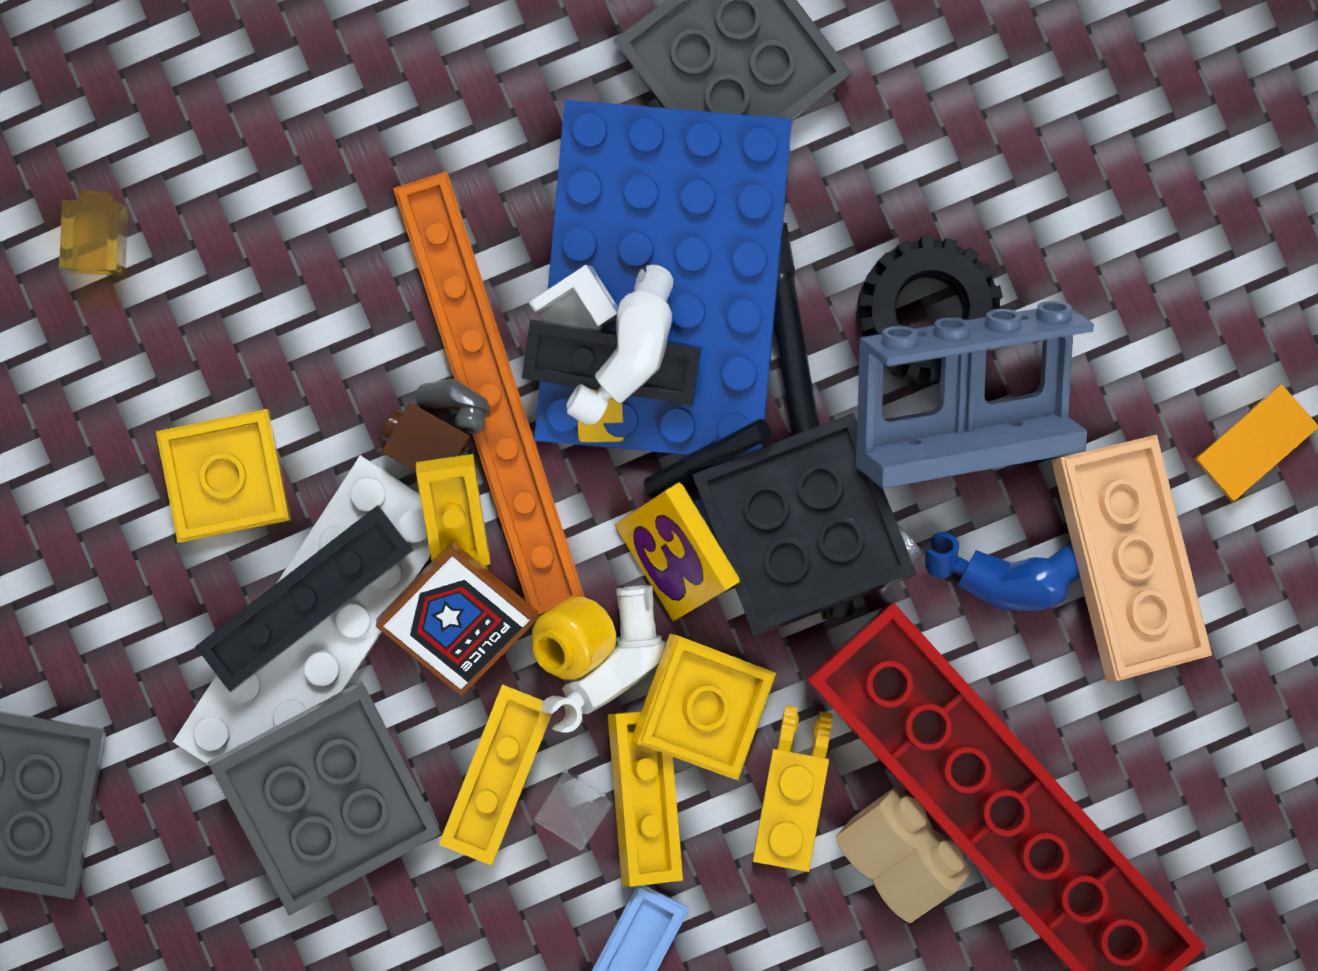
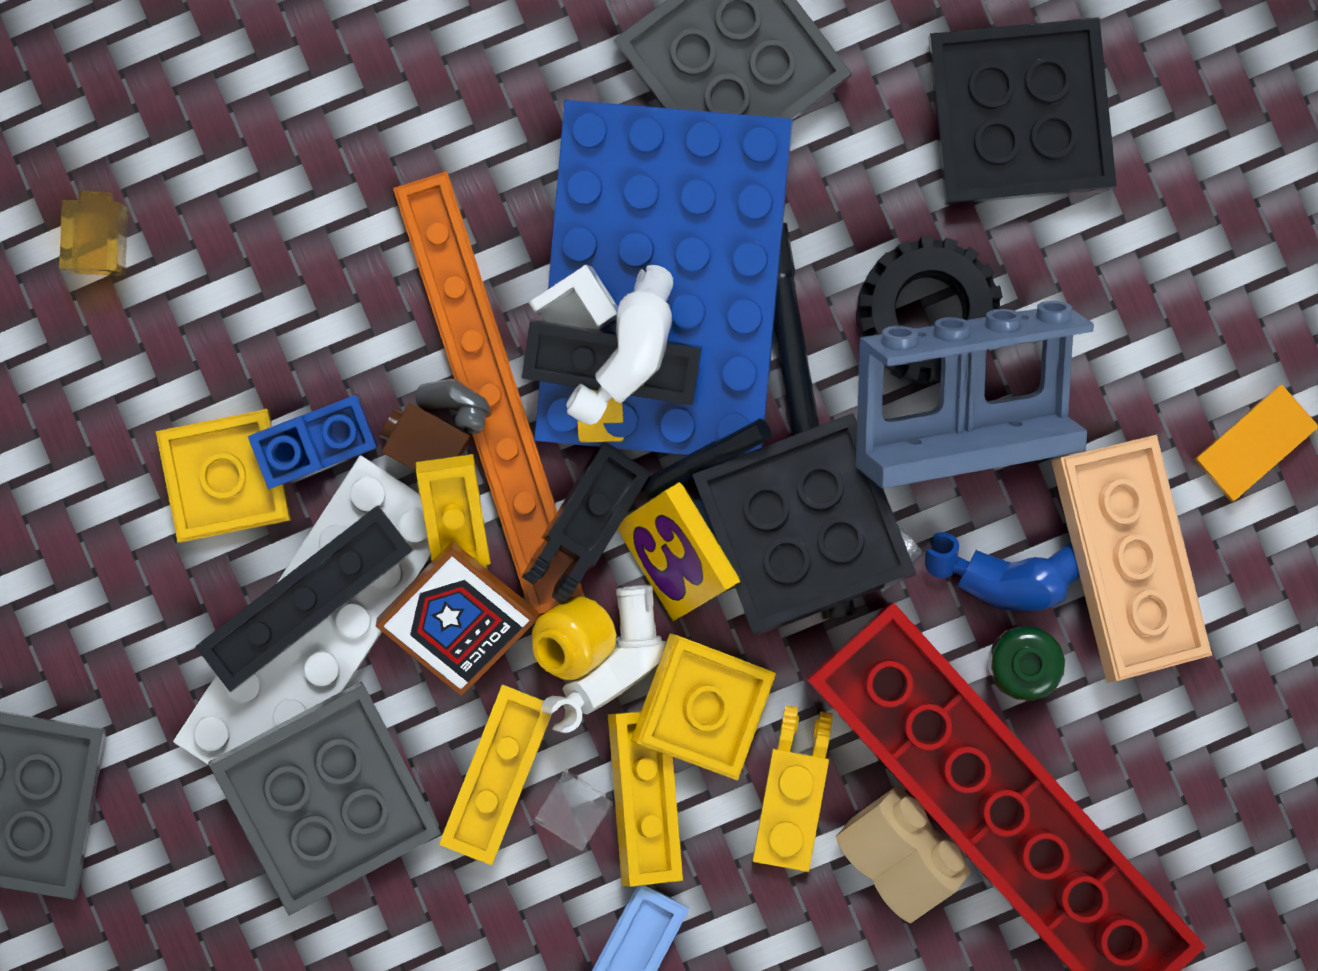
none -> blue slope [248,394,378,489]
none -> black hinge [522,442,651,604]
none -> black plate [928,17,1117,205]
none -> dark green head [987,626,1065,701]

